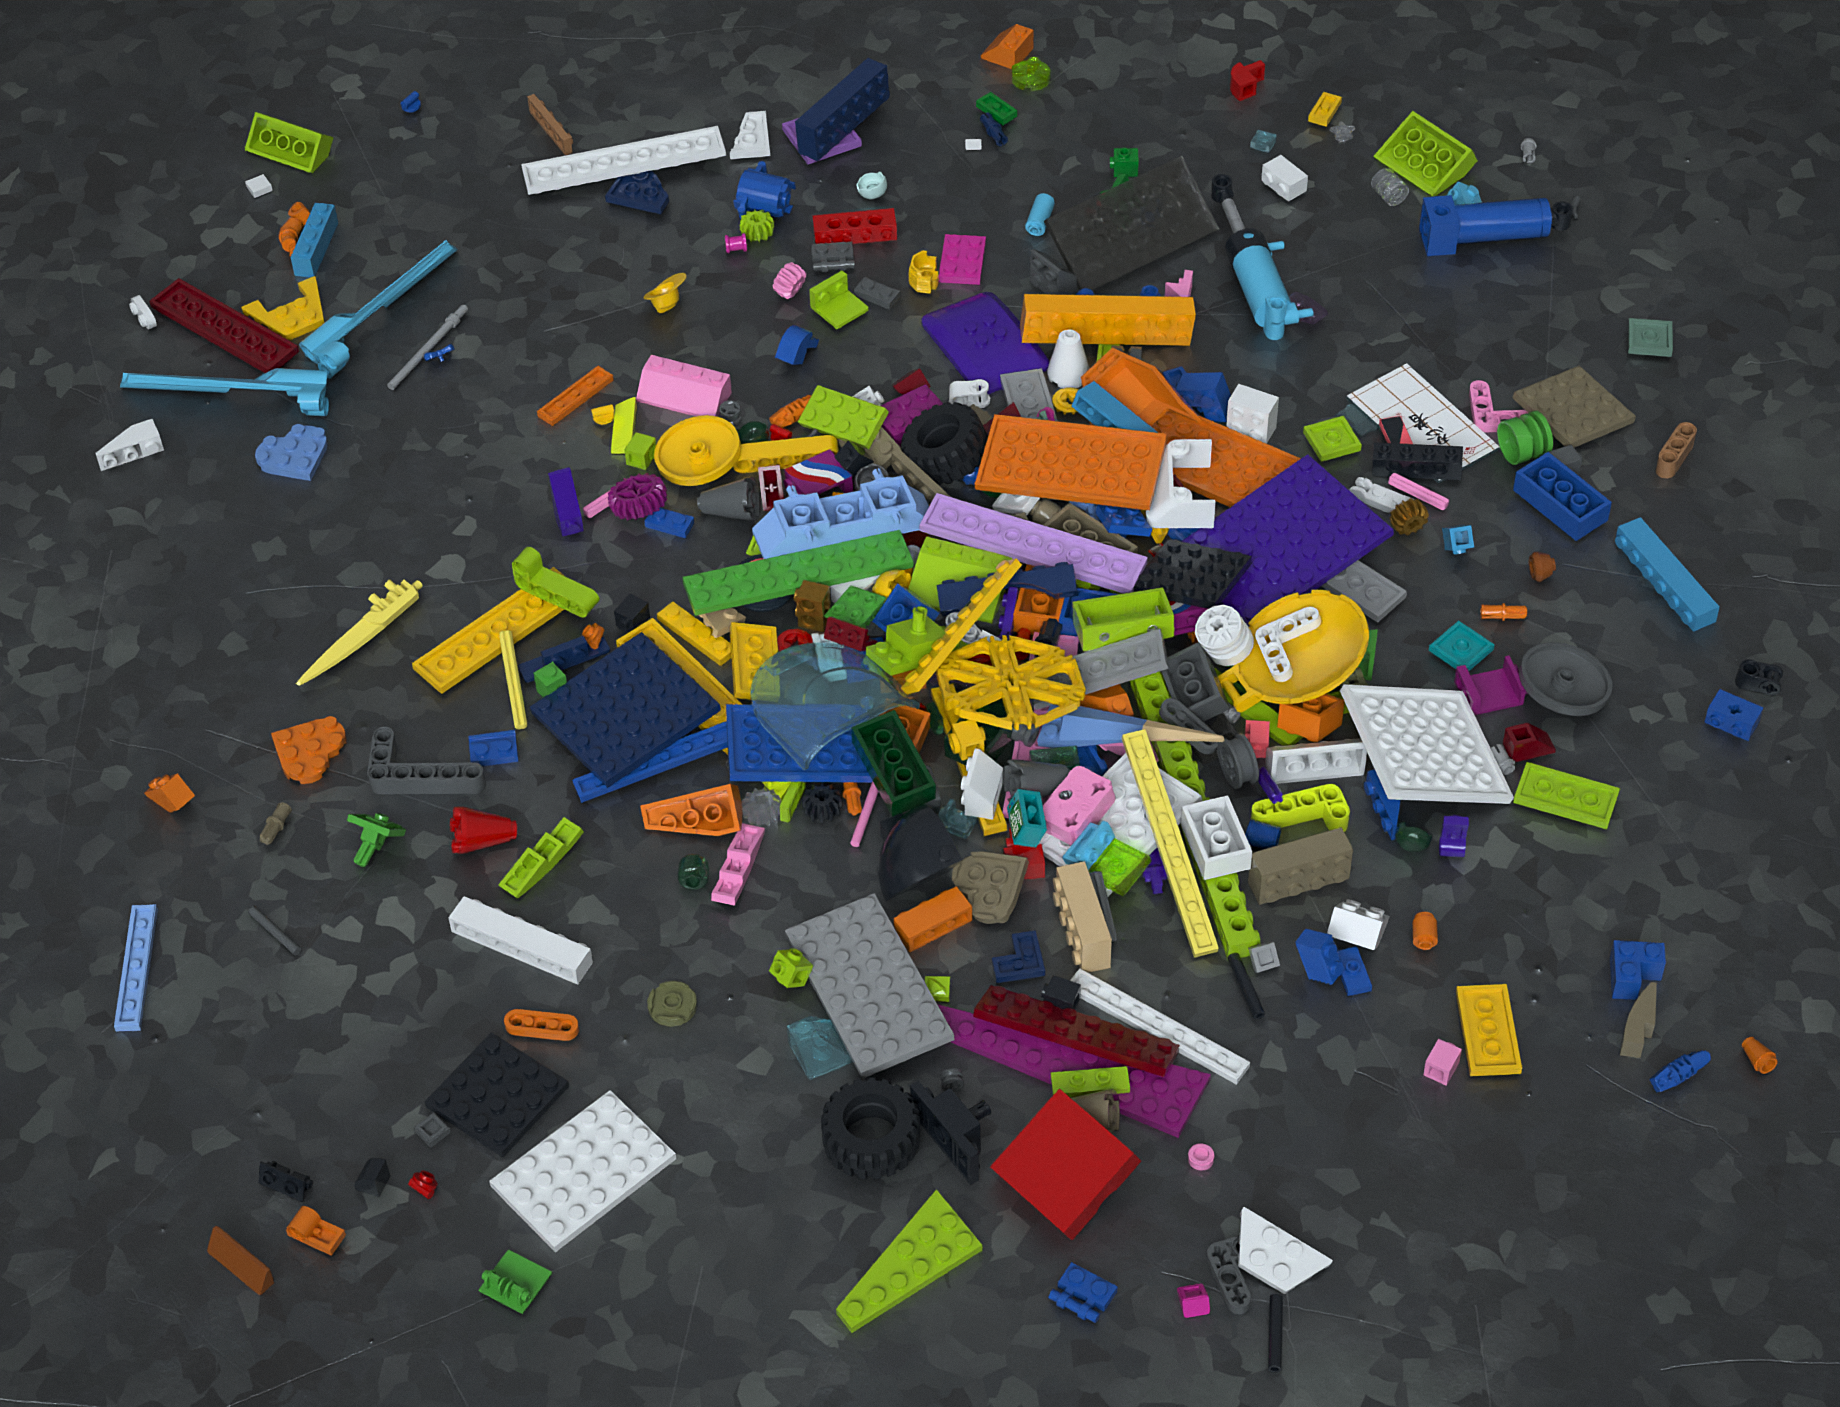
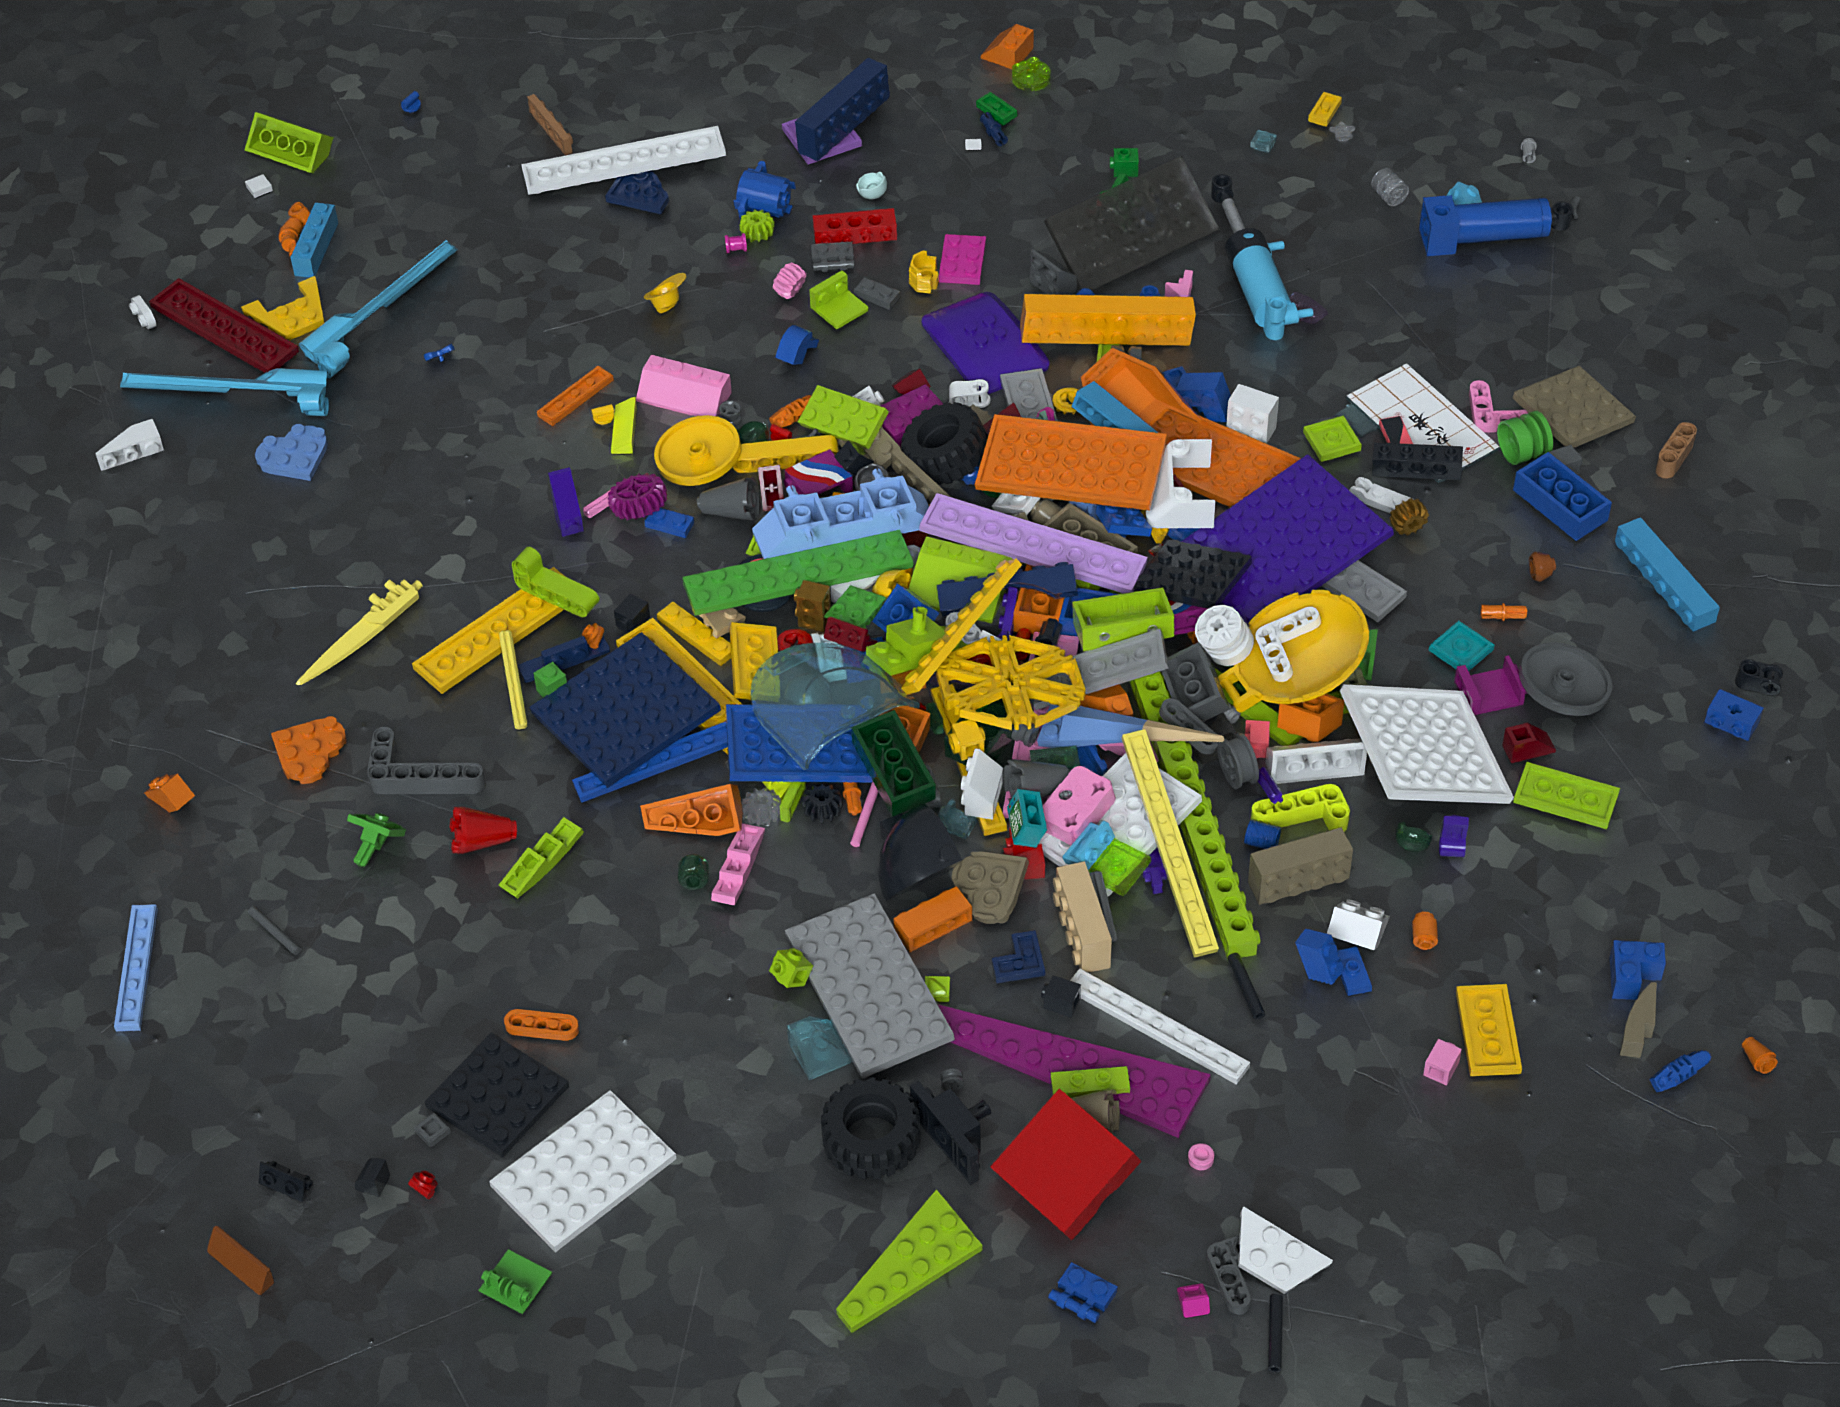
dark tan axle [259,802,292,845] -> none
orange plate [286,1206,346,1256] -> none
light grey bar [387,304,468,390] -> none
white brick [448,896,593,985] -> none
blue plate [468,730,519,766] -> none
lime brick [624,432,656,470] -> none
olive tile [647,981,697,1027] -> none
white wing [730,111,770,159] -> none
dark red plate [973,985,1180,1077] -> none
medium azure brick [1025,193,1055,236] -> none
white cone [1047,329,1090,388] -> none
white brick [1181,795,1252,880] -> none
red brick [1230,60,1265,101] -> none
light grey plate [1248,941,1280,973] -> none
white brick [1261,155,1308,201] -> none
blue slope [1364,769,1401,840] -> none
lime slope [1373,111,1478,197] -> none
bright pink axle [1388,473,1449,510] -> none
dark azure brick [1442,524,1474,554] -> none
light grey pin [1491,744,1515,775] -> none
sand green plate [1628,318,1673,357] -> none

